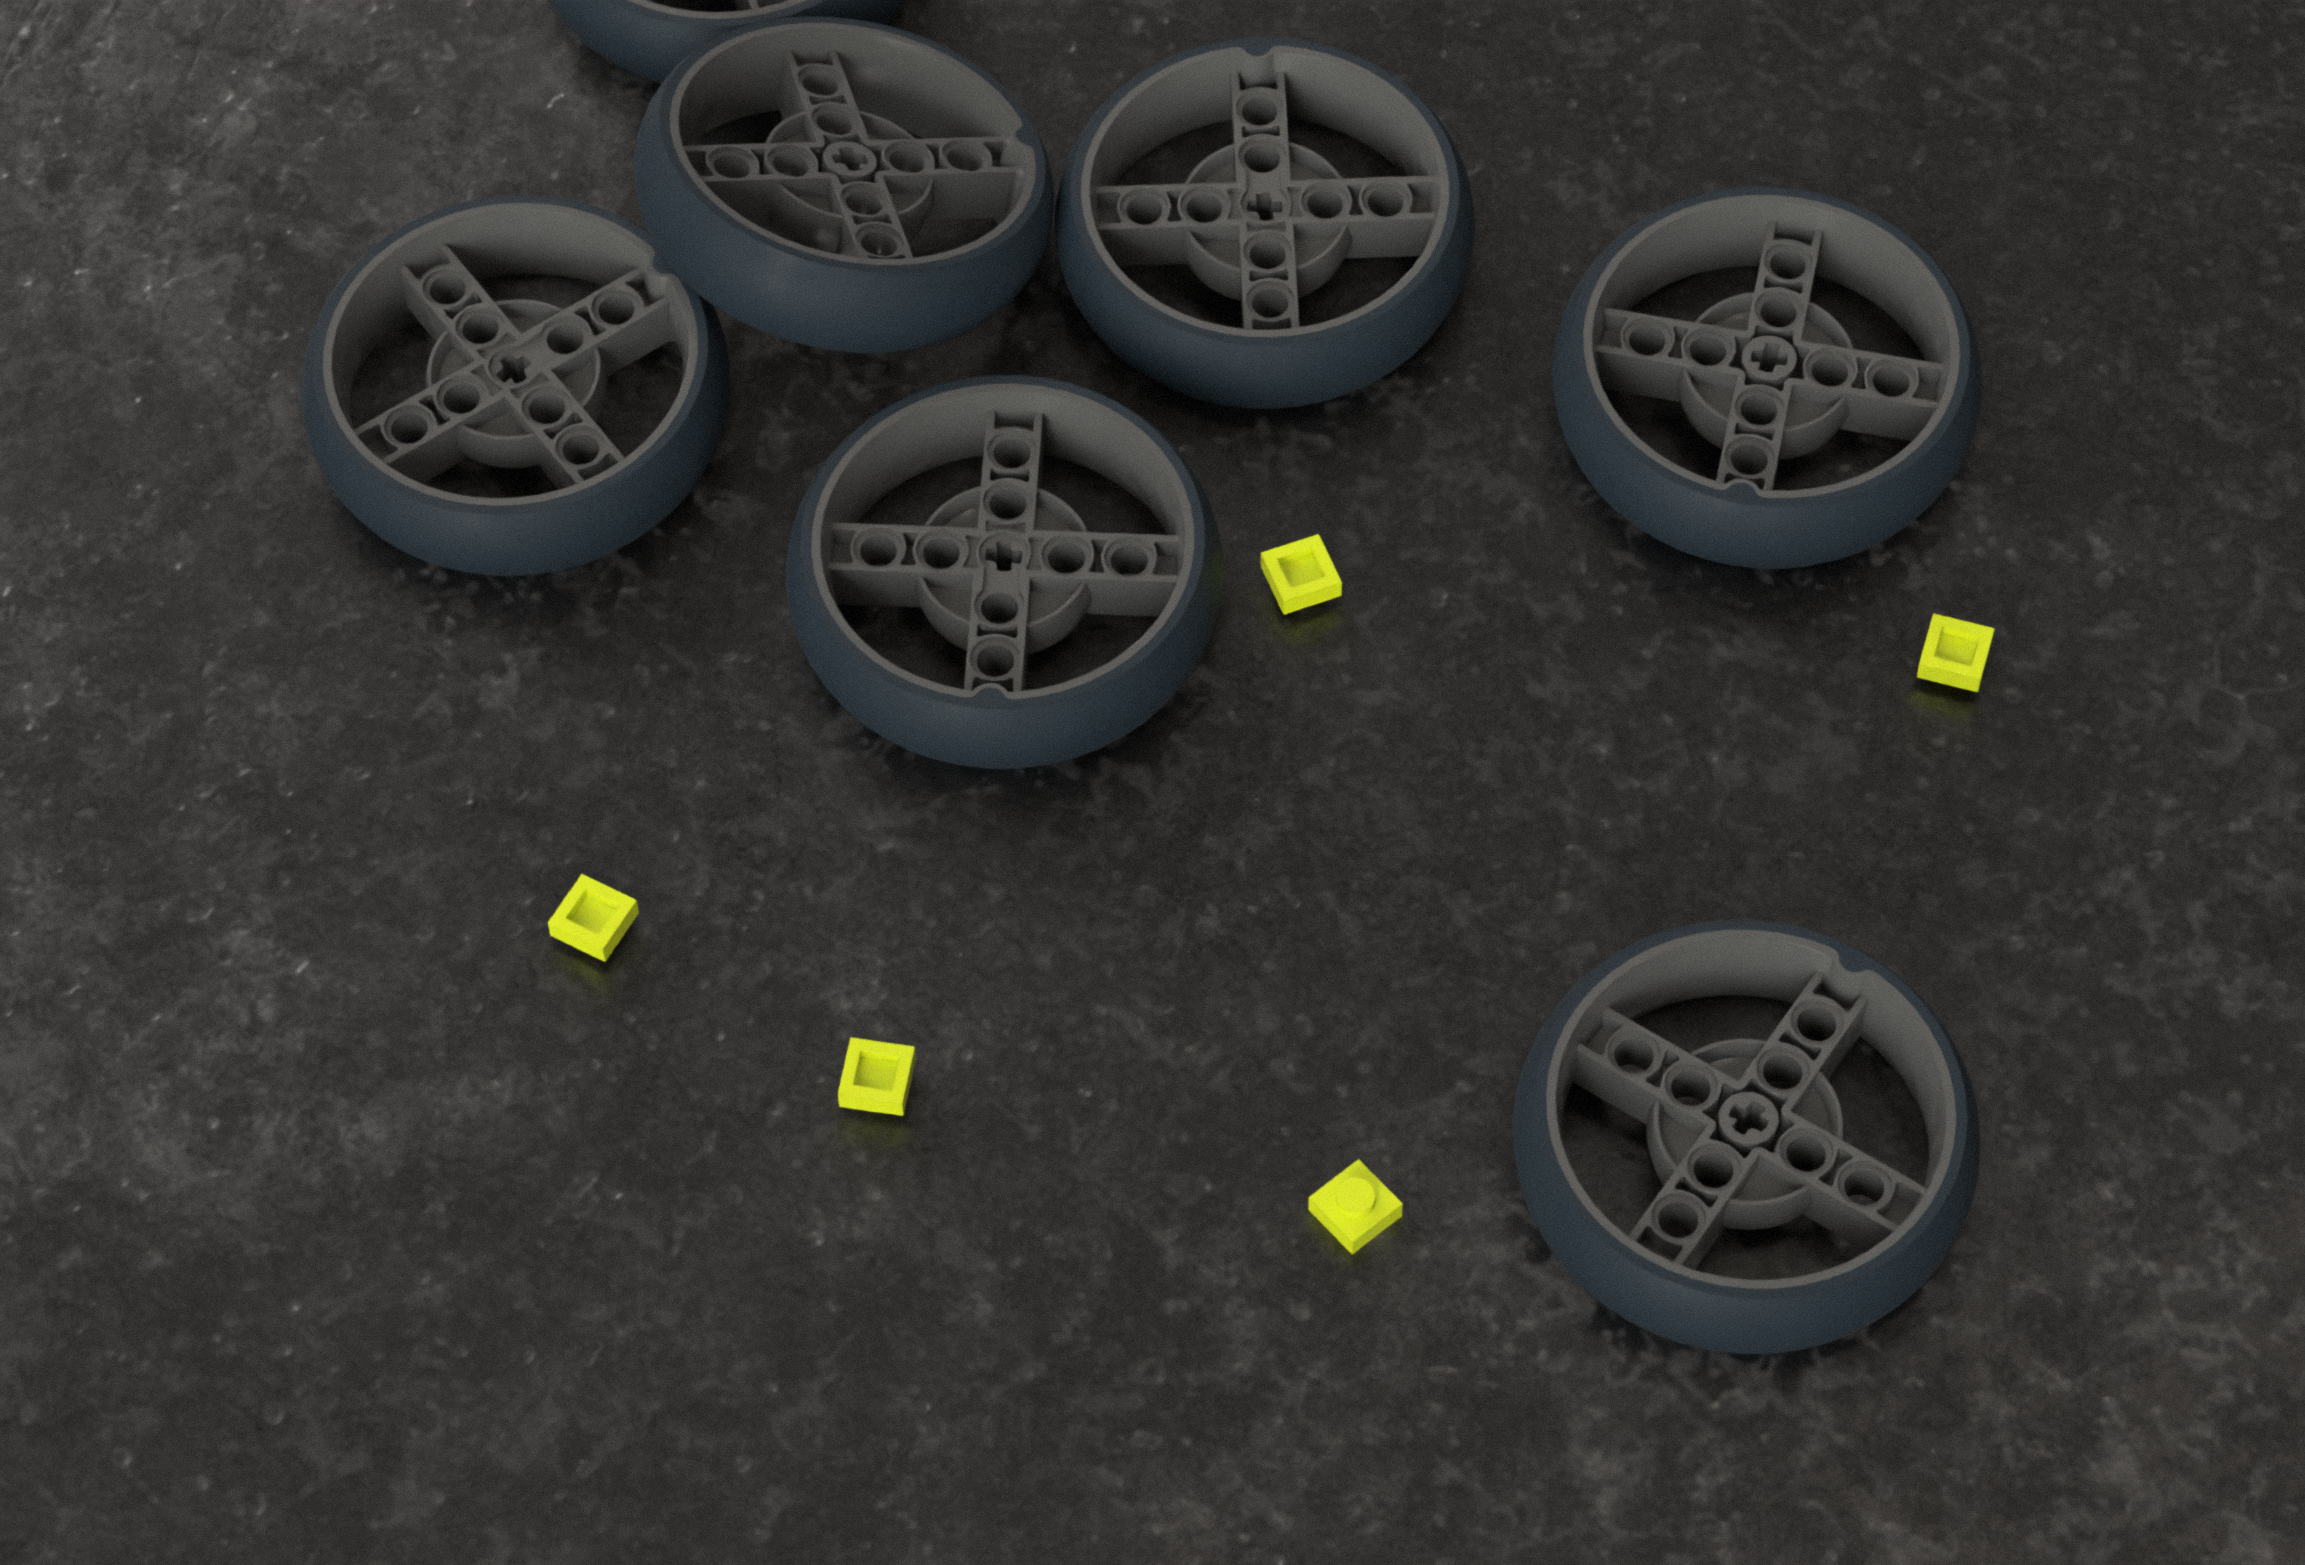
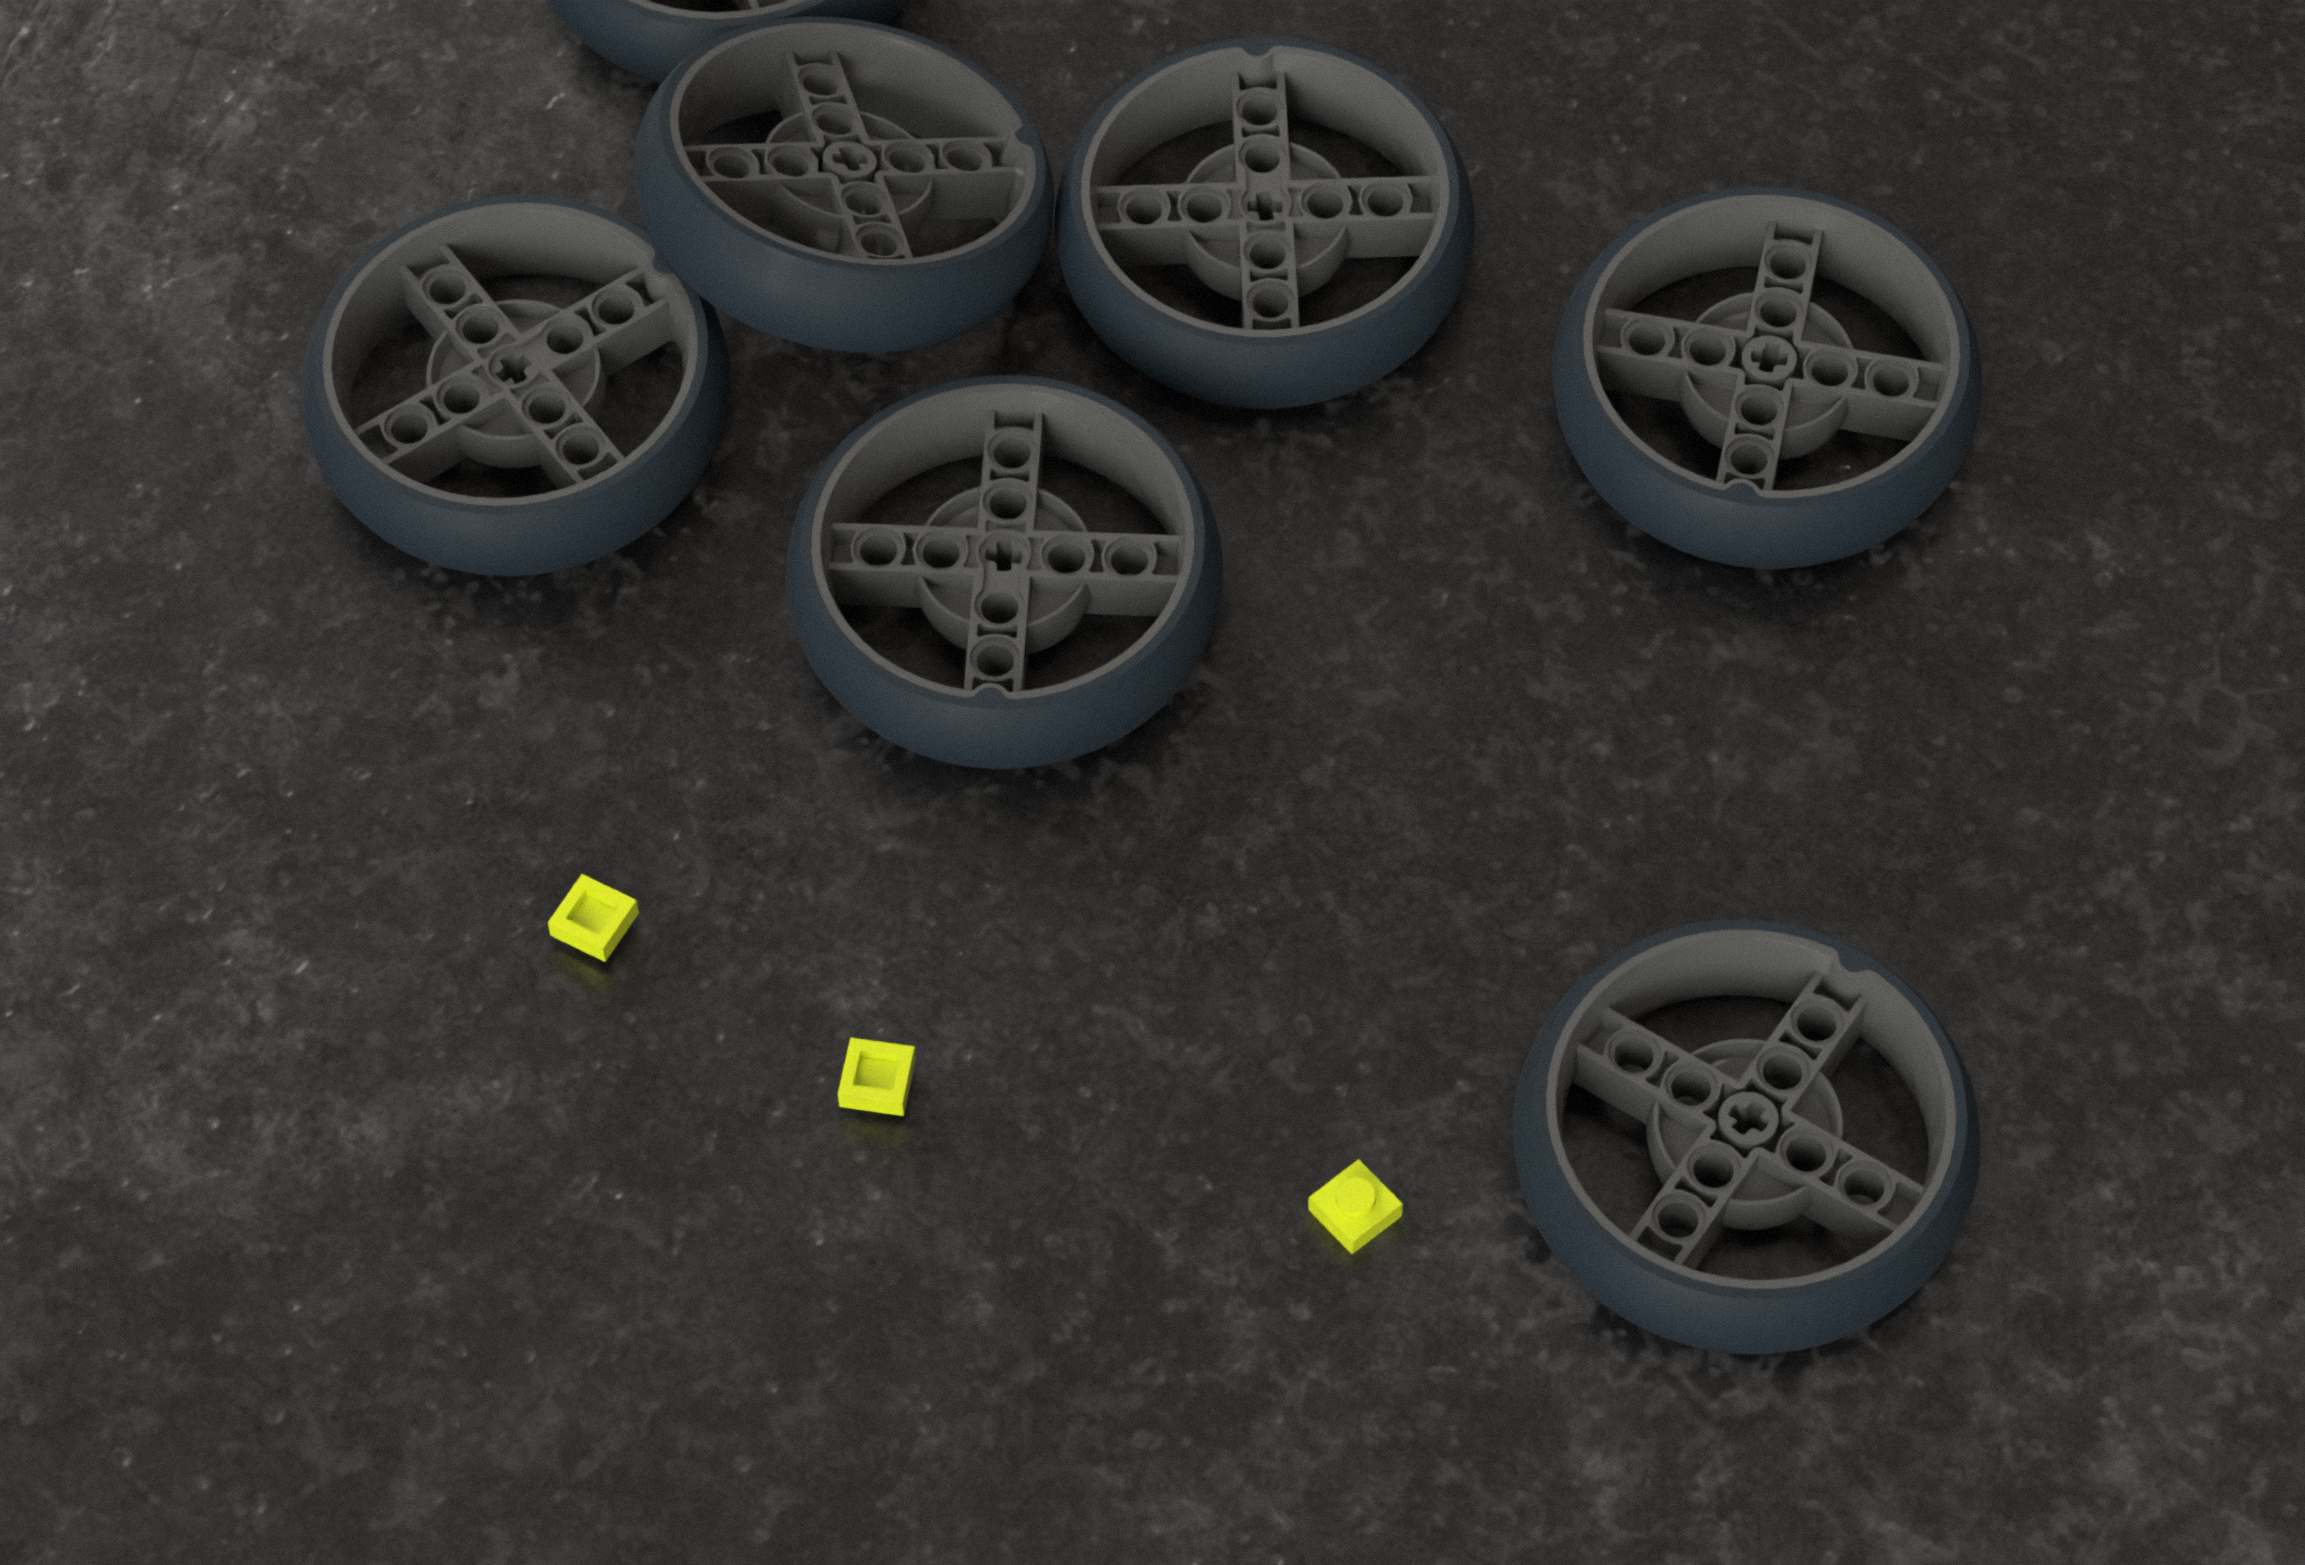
neon yellow plate [1261,534,1342,615] -> none
neon yellow plate [1917,613,1995,692] -> none

